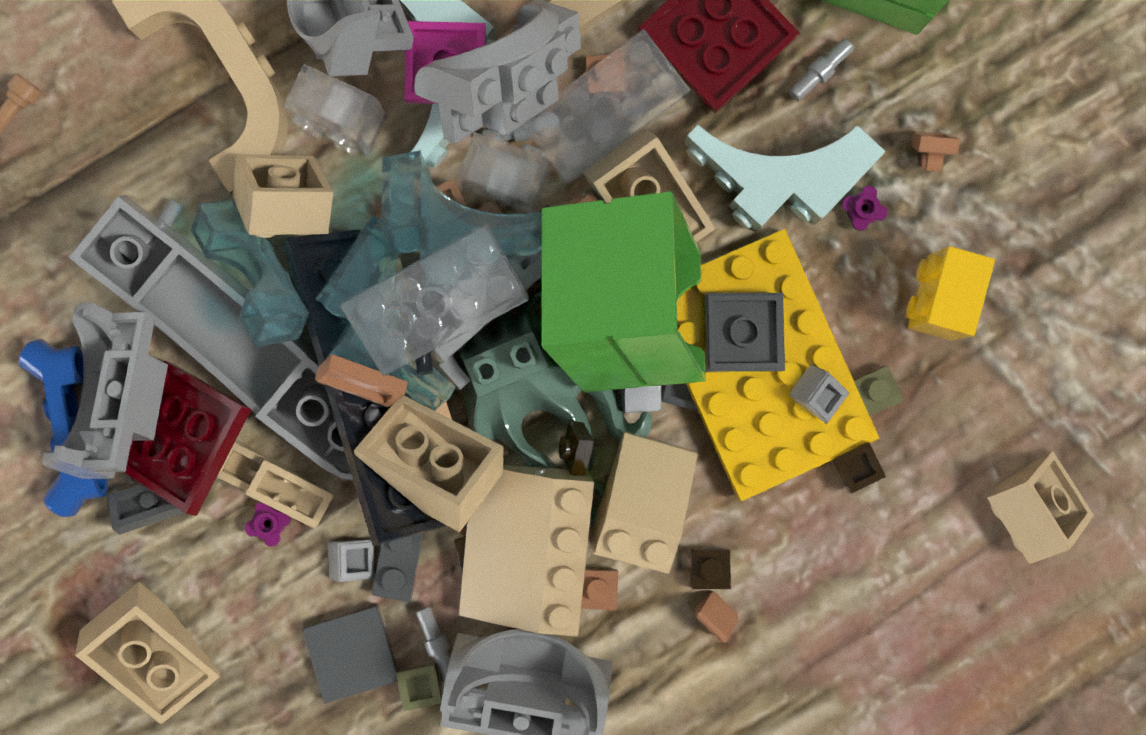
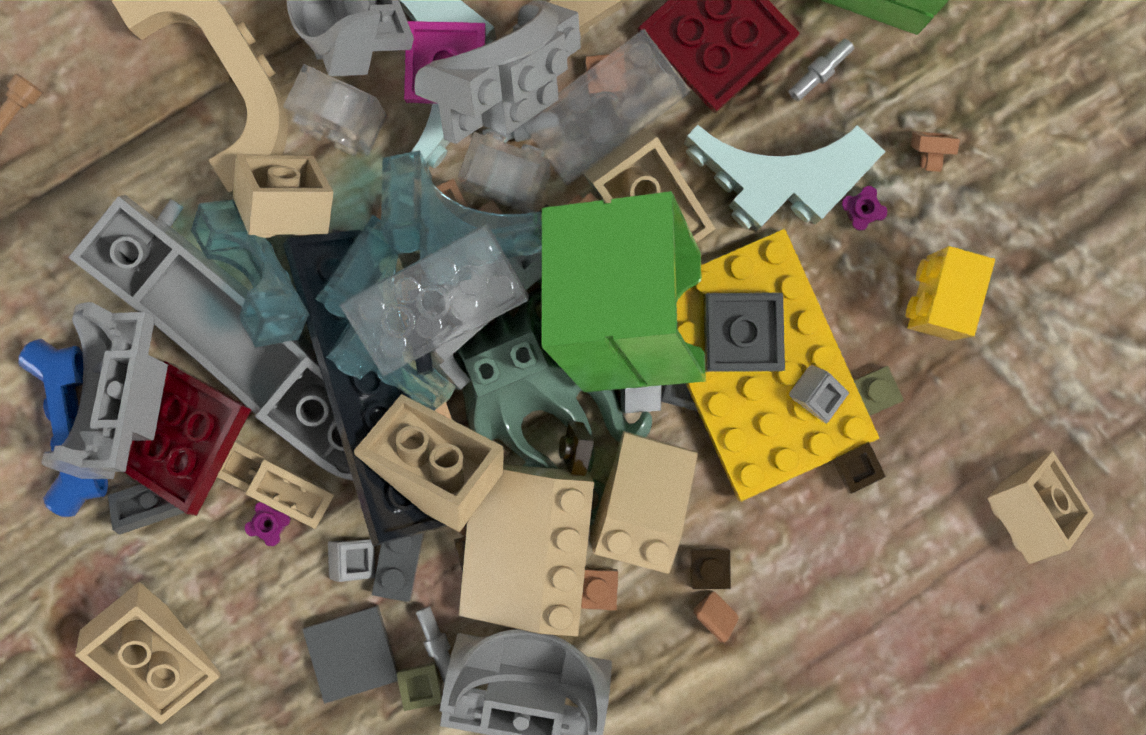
nougat tile [315,354,408,407] -> none

